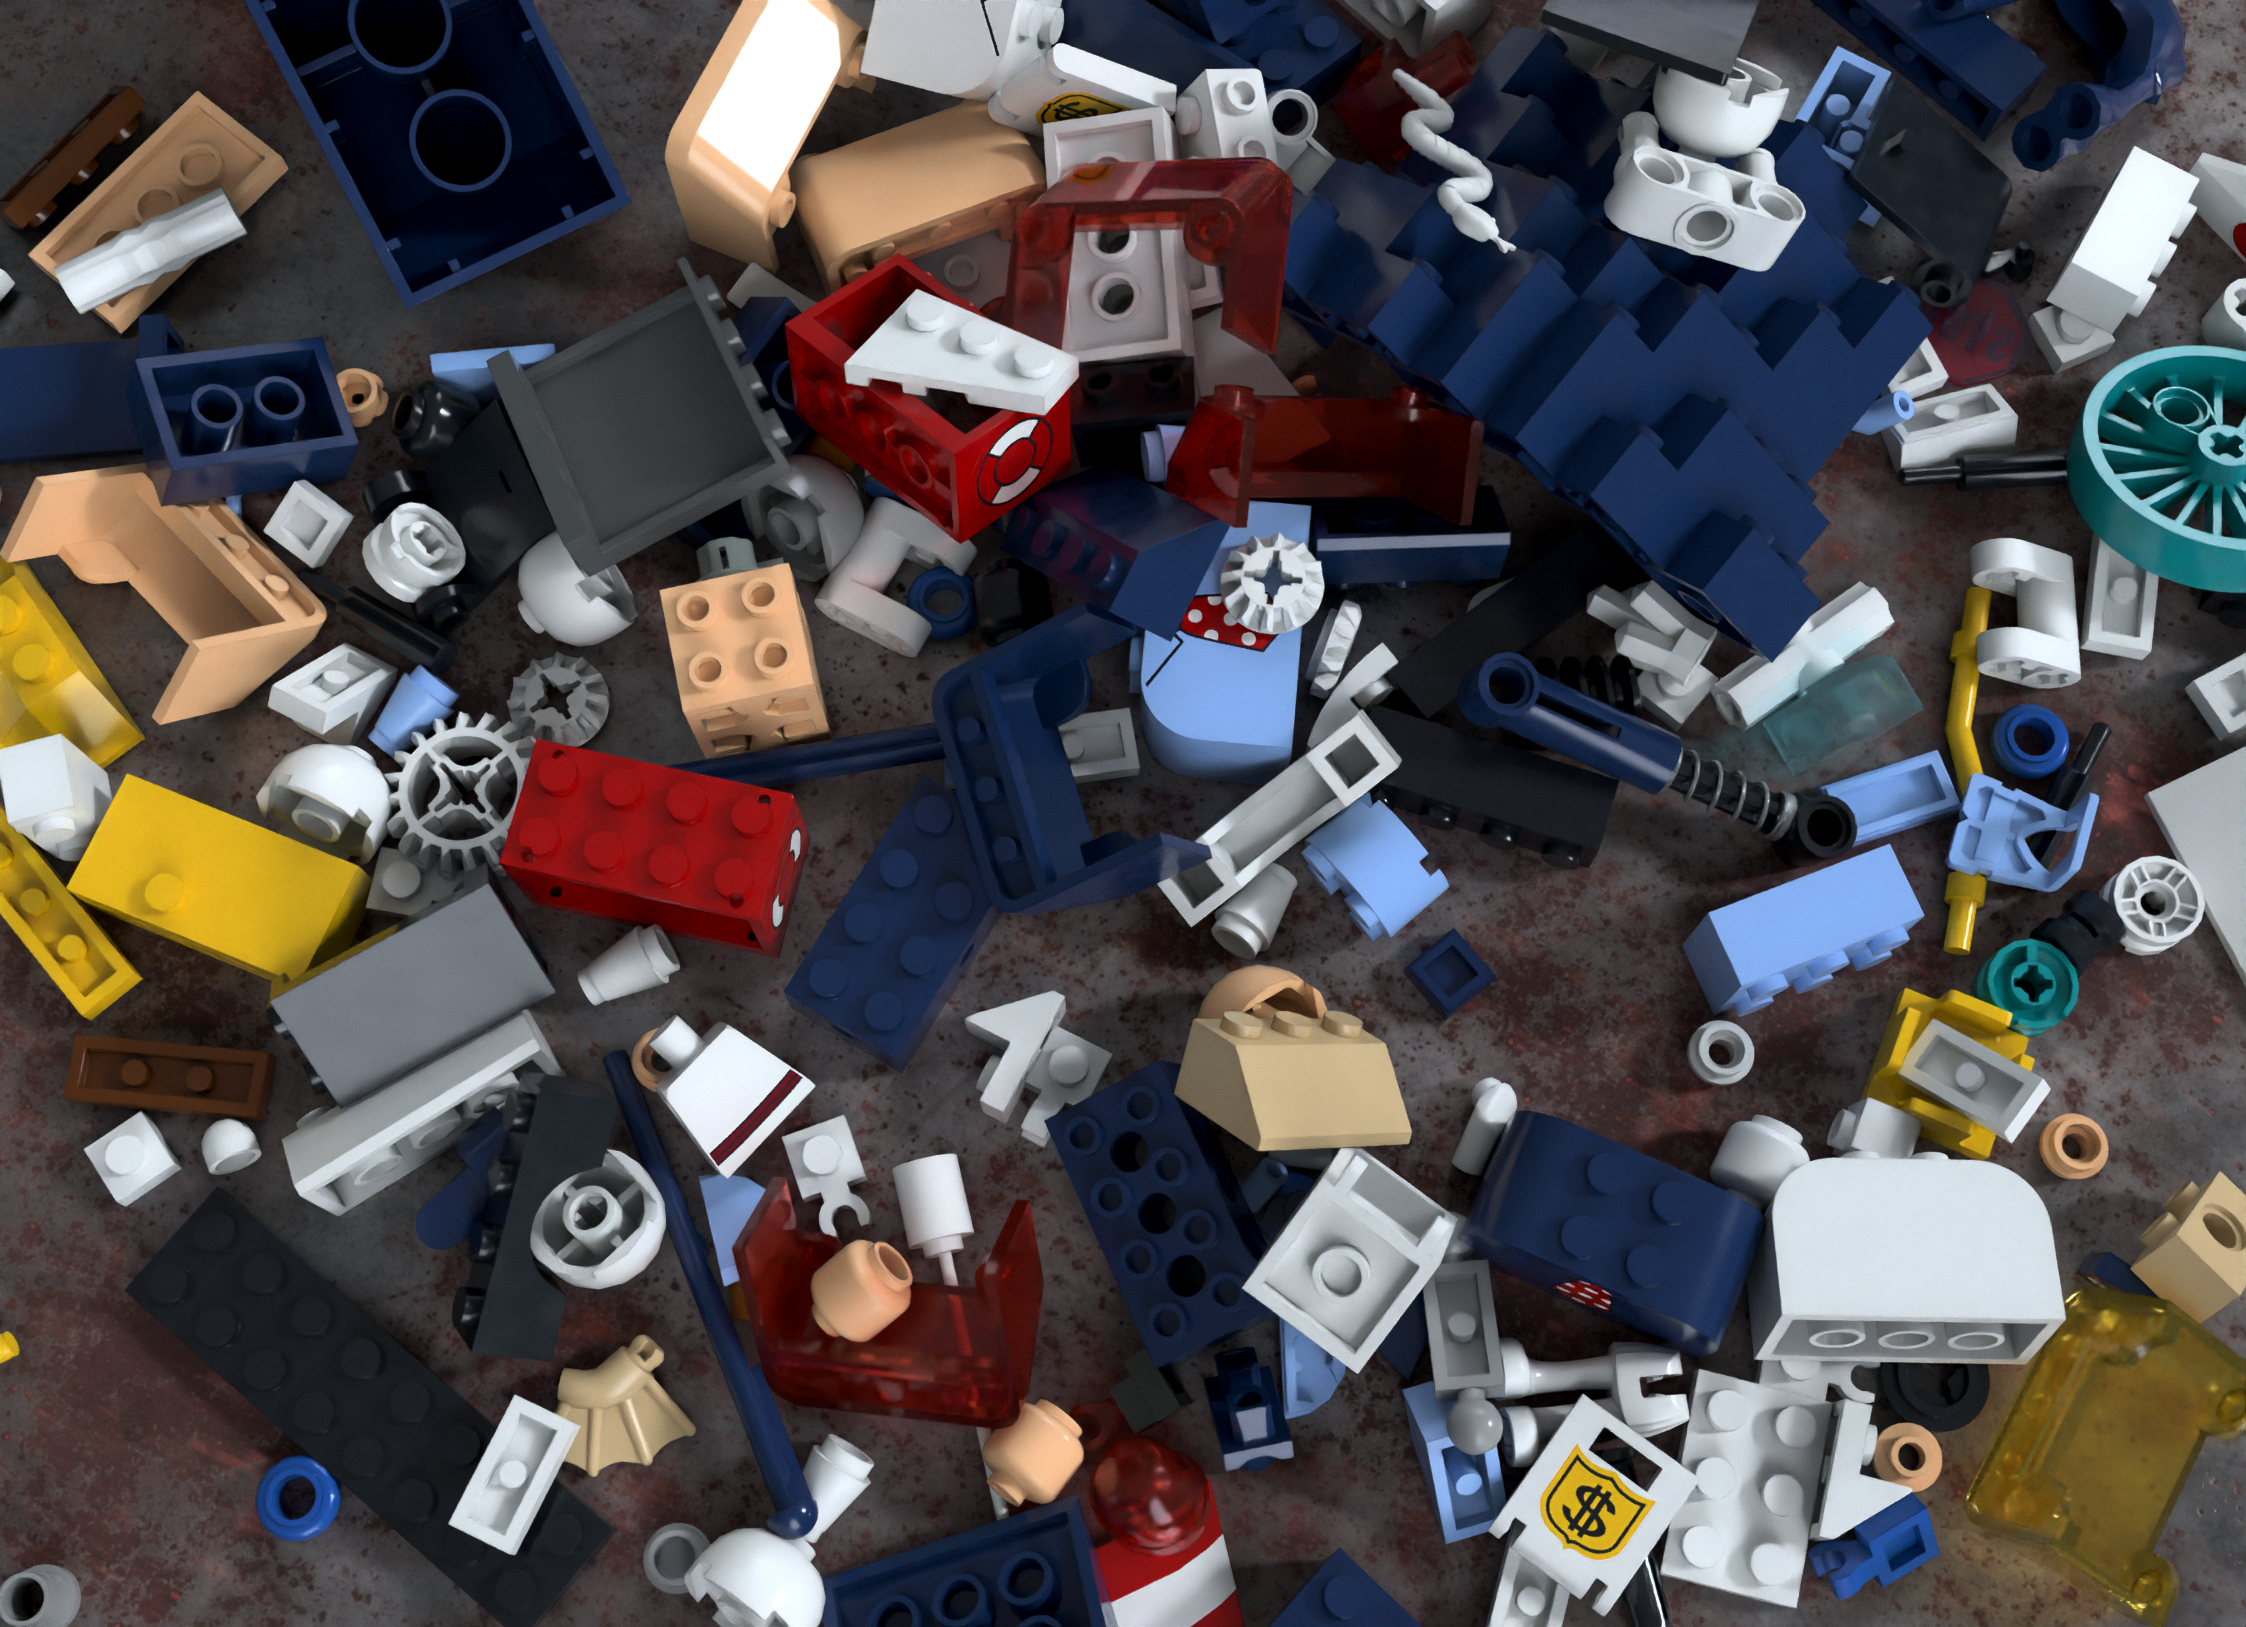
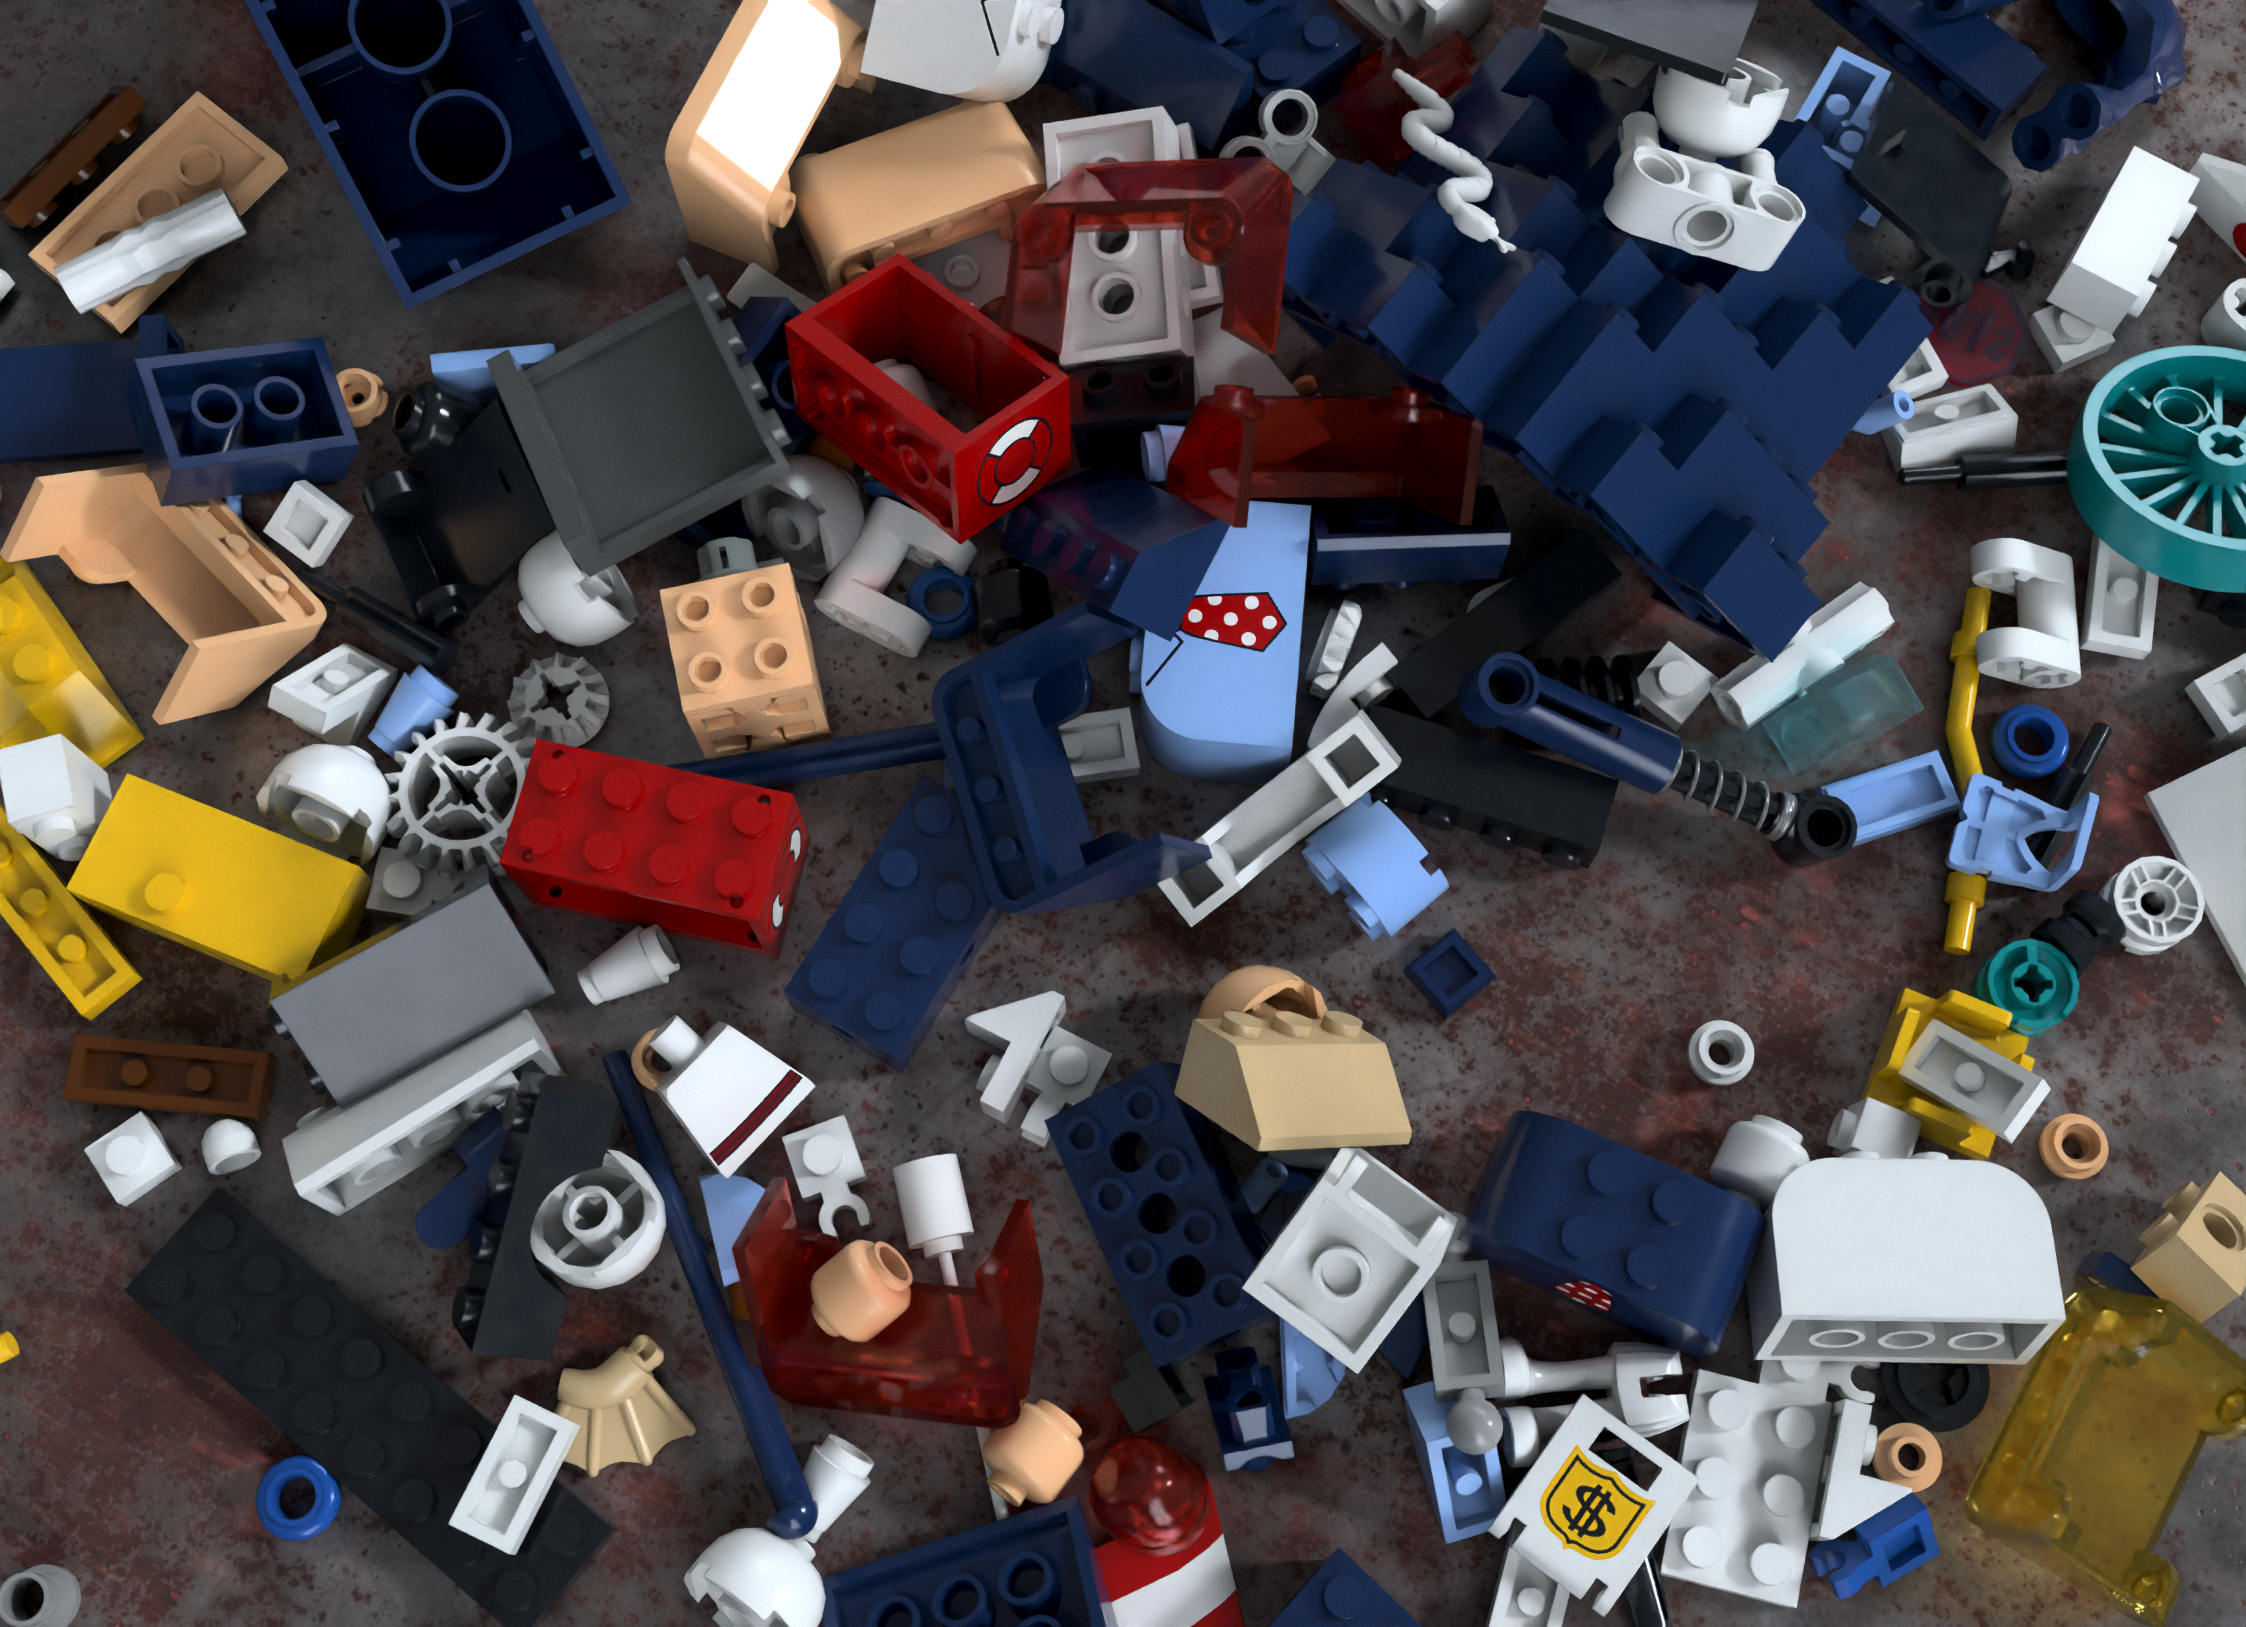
white wheel [362,502,466,603] -> none
light grey plate [643,1523,711,1594] -> none
white wing [844,289,1079,416] -> none
white container [988,43,1177,139] -> none
white bracket [1175,69,1281,215] -> none
white cone [1211,862,1297,960] -> none
white gear [1220,532,1325,634] -> none
white arm [1452,1077,1517,1175] -> none
white rock [1587,580,1717,687] -> none
light blue brick [1682,844,1925,1017] -> none

